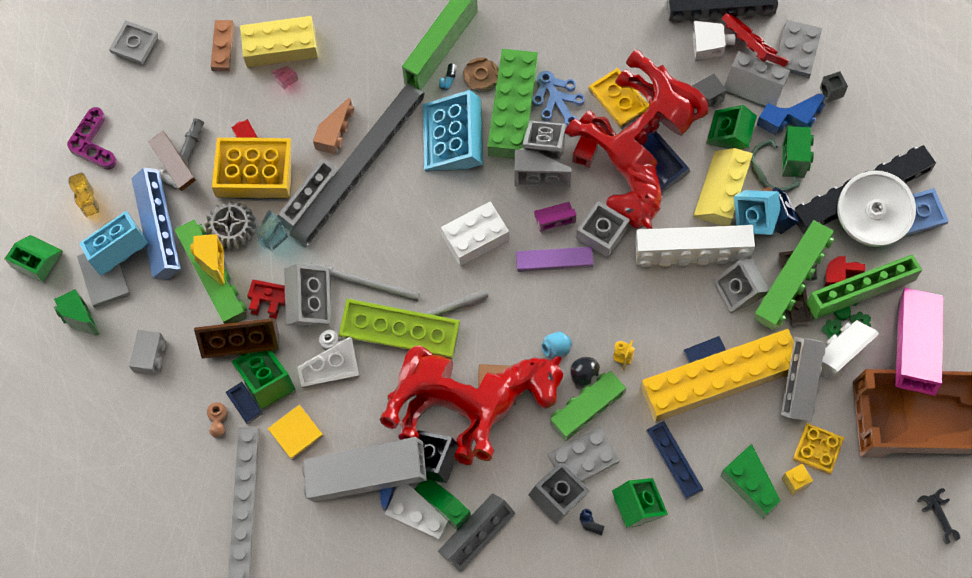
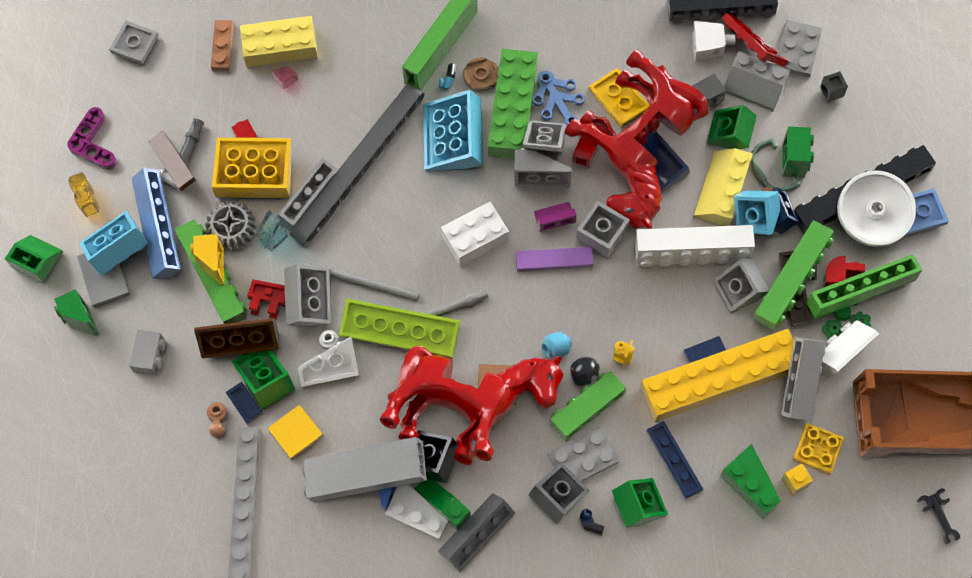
nougat slope [313,98,354,154] -> none
blue arch [757,94,825,136] -> none
brick [895,288,943,396] -> none

